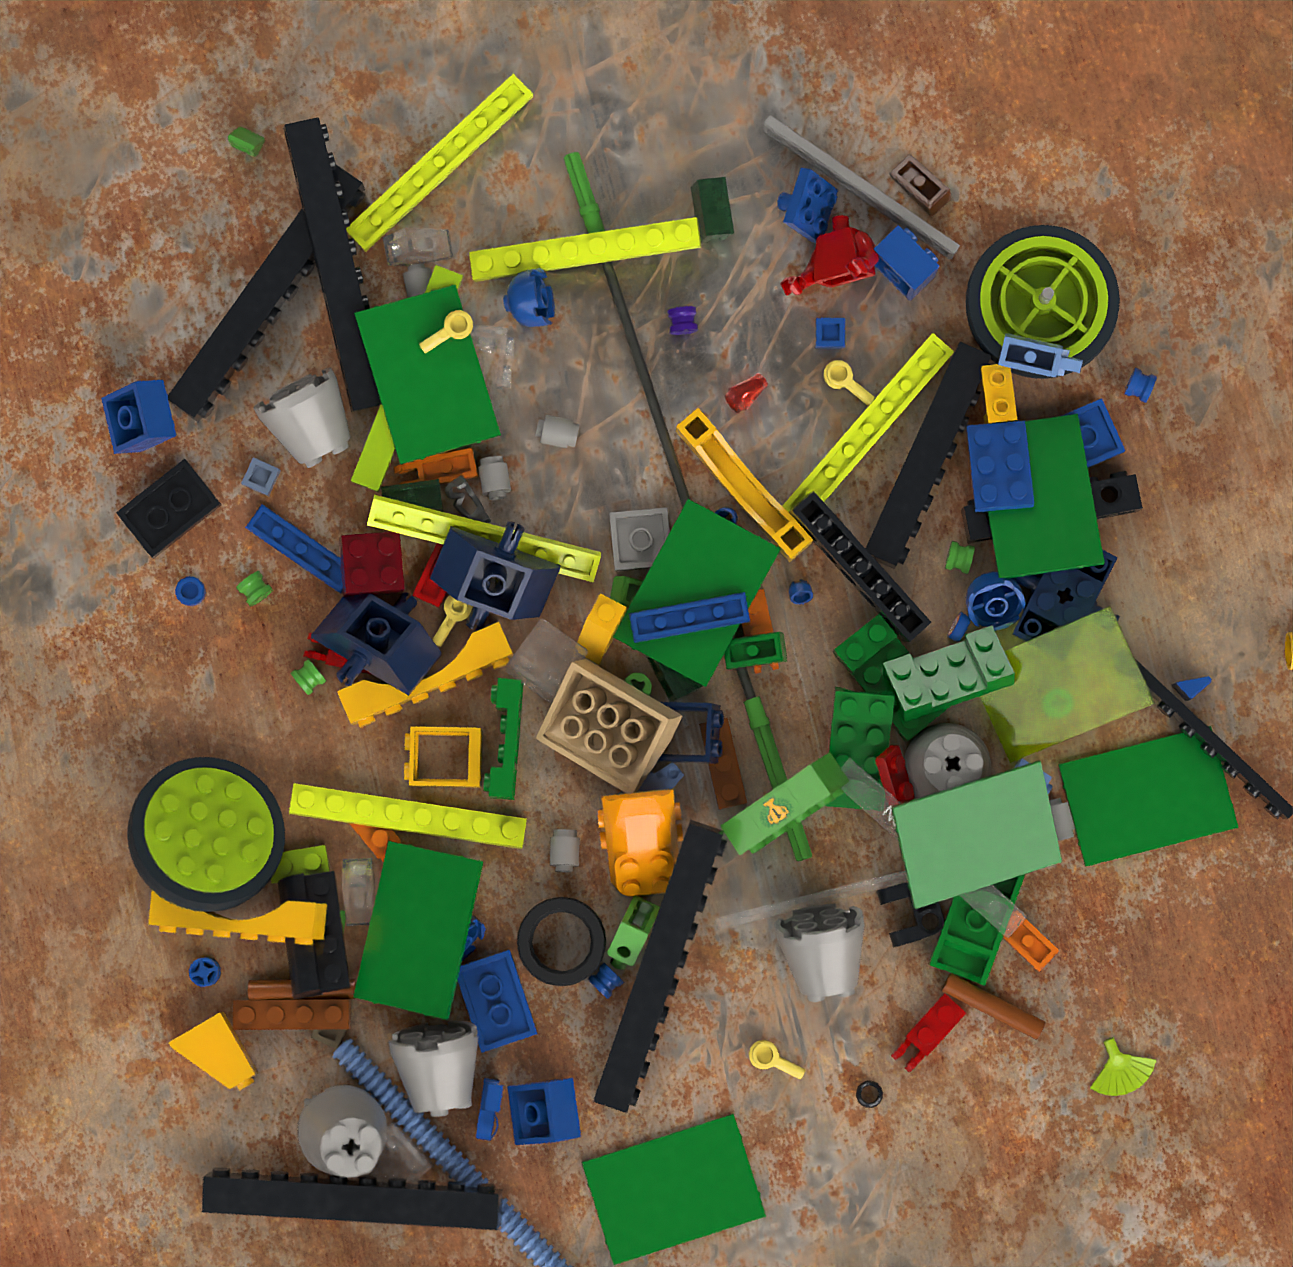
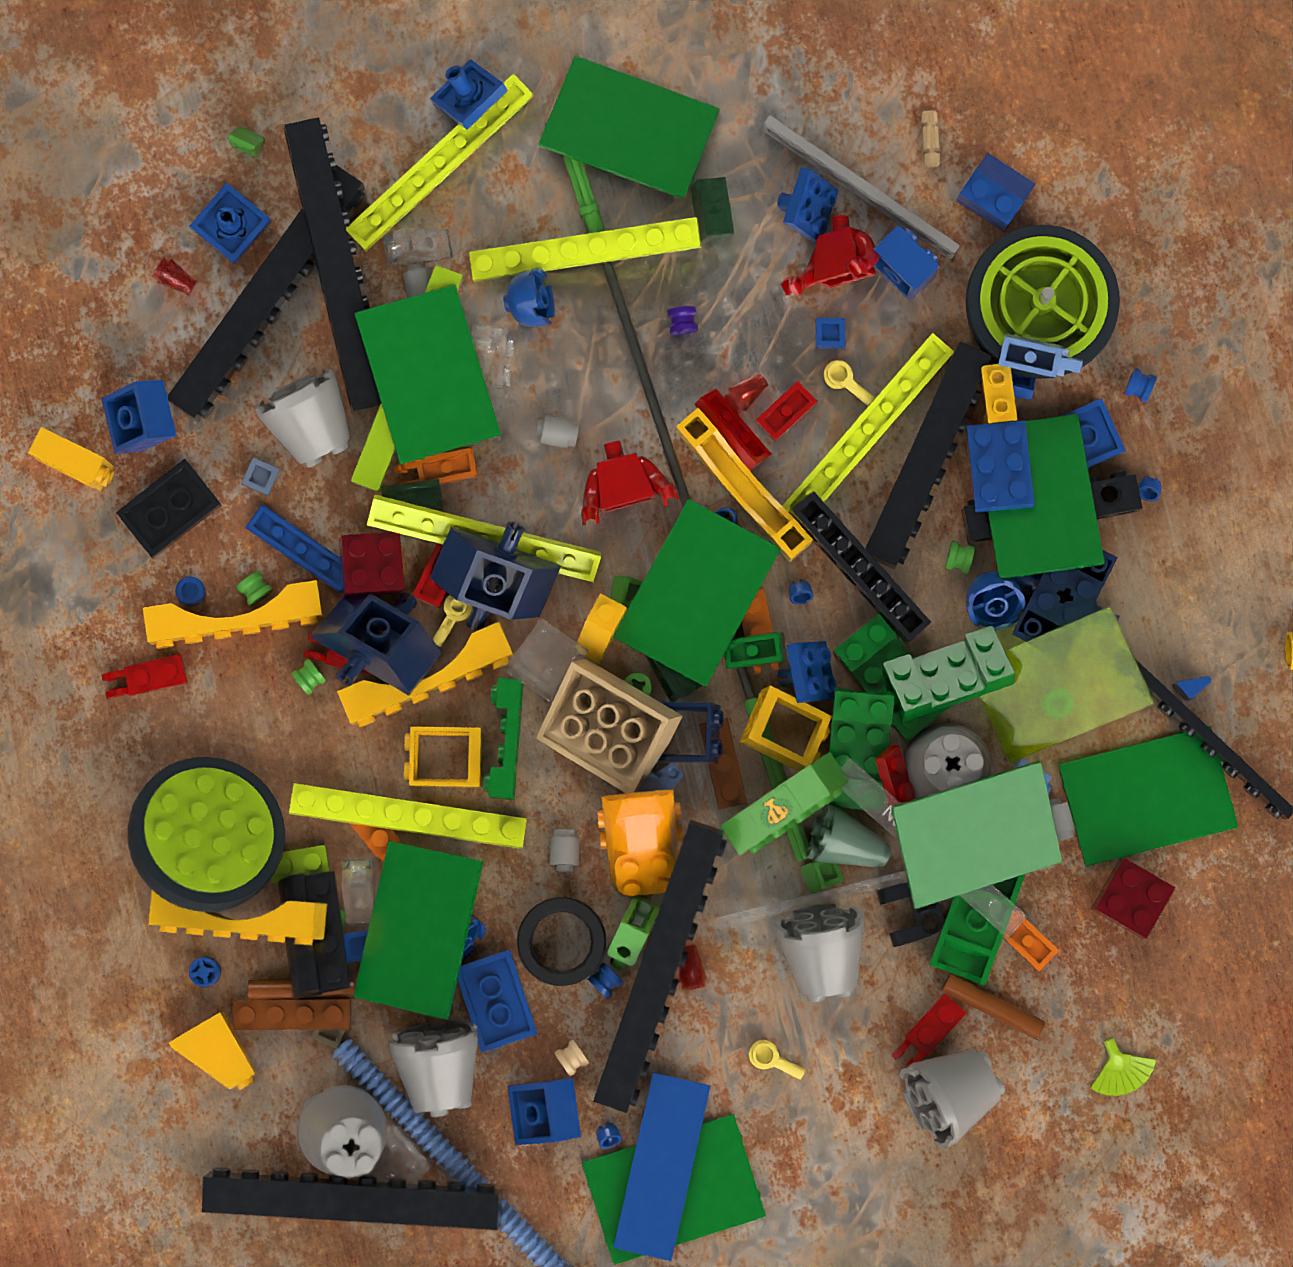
light yellow plate [419,310,473,354] -> none
dark grey helmet [445,475,491,523] -> none
blue piece [476,1078,503,1141] -> none
light grey brick [478,456,511,500] -> none
light grey plate [609,507,670,572] -> none
blue tile [629,592,750,643] -> none
black piece [856,1080,883,1108] -> none
reddish brown slope [889,154,952,217] -> none
blue tile [947,612,971,642] -> none
none -> yellow window [28,427,114,492]
none -> red hinge [101,654,188,699]
none -> yellow arch [143,580,325,649]
none -> clear red cone [152,257,197,296]
none -> blue plate [189,182,272,265]
none -> blue tile [344,930,368,963]
none -> blue plate [430,59,508,130]
none -> green piece [538,56,720,200]
none -> tan wheel [554,1039,590,1076]
none -> red torso [581,440,680,525]
none -> blue hinge [596,1122,622,1148]
none -> blue tile [613,1072,711,1261]
none -> clear red cone [678,945,707,990]
none -> red plate [694,388,771,470]
none -> yellow window [739,685,832,772]
none -> red plate [755,381,818,442]
none -> blue plate [777,641,837,703]
none -> bright green slope [801,861,844,894]
none -> sand green cone [805,804,891,867]
none -> light grey cone [899,1049,1005,1149]
none -> tan axle [921,110,940,168]
none -> blue slope [956,153,1036,232]
none -> blue plate [1011,372,1036,400]
none -> dark red brick [1091,858,1176,939]
none -> blue hinge [1138,476,1162,501]

